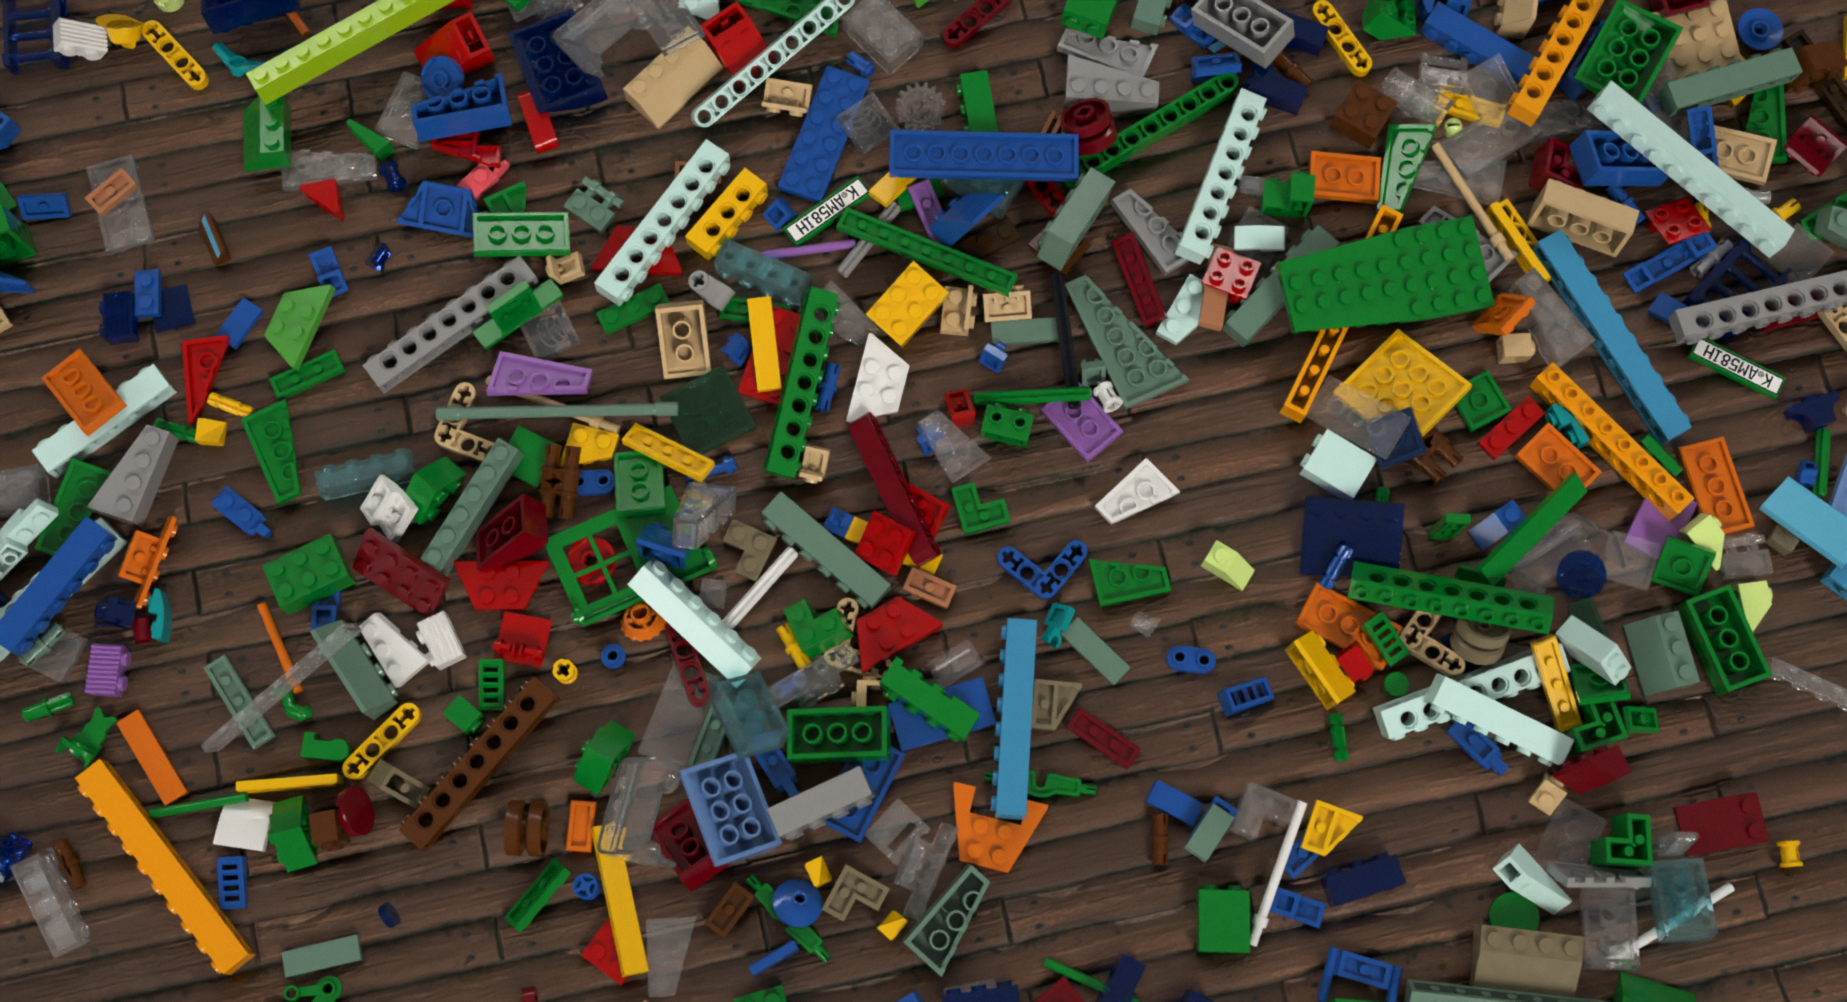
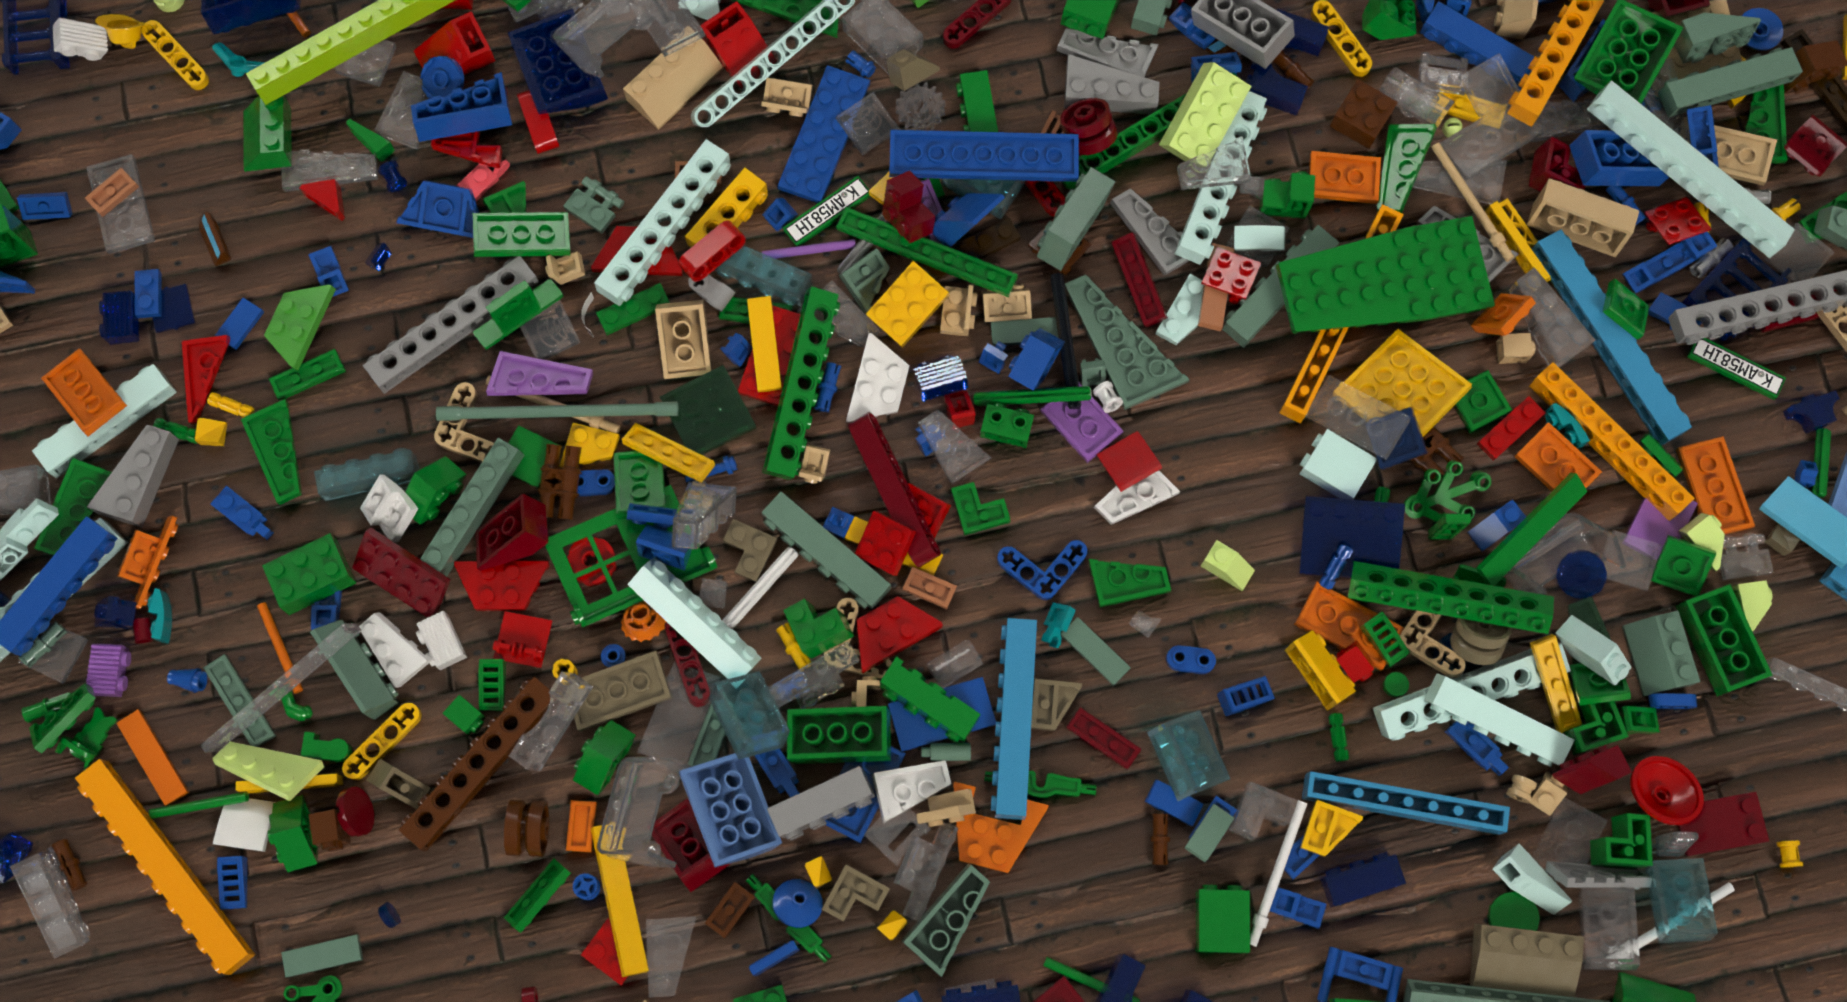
none -> green wing [29,683,96,754]
none -> blue cone [167,668,208,693]
none -> yellowish green wing [213,741,324,801]
none -> clear plate [335,40,397,87]
none -> clear arch [509,671,593,771]
none -> dark tan plate [564,651,673,732]
none -> white sticker [582,292,594,337]
none -> blue plate [627,503,678,528]
none -> red beam [678,220,746,282]
none -> sand green wing [839,248,890,313]
none -> white wing [872,760,951,823]
none -> dark red brick [882,170,935,243]
none -> dark tan slope [886,49,940,91]
none -> clear blue brick [913,355,968,401]
none -> tan bracket [916,789,976,827]
none -> sand green cylinder [921,743,971,761]
none -> blue brick [1008,328,1065,391]
none -> red tile [1097,431,1162,492]
none -> clear light blue brick [1147,710,1231,801]
none -> yellowish green brick [1159,62,1251,169]
none -> clear wing [1177,136,1251,190]
none -> dark azure brick [1302,771,1510,835]
none -> green plant [1404,460,1491,522]
none -> tan wheel [1506,775,1537,803]
none -> green tile [1603,278,1649,340]
none -> red dish [1630,756,1704,825]
none -> blue beam [1648,693,1697,709]
none -> sand green slope [1675,13,1761,64]

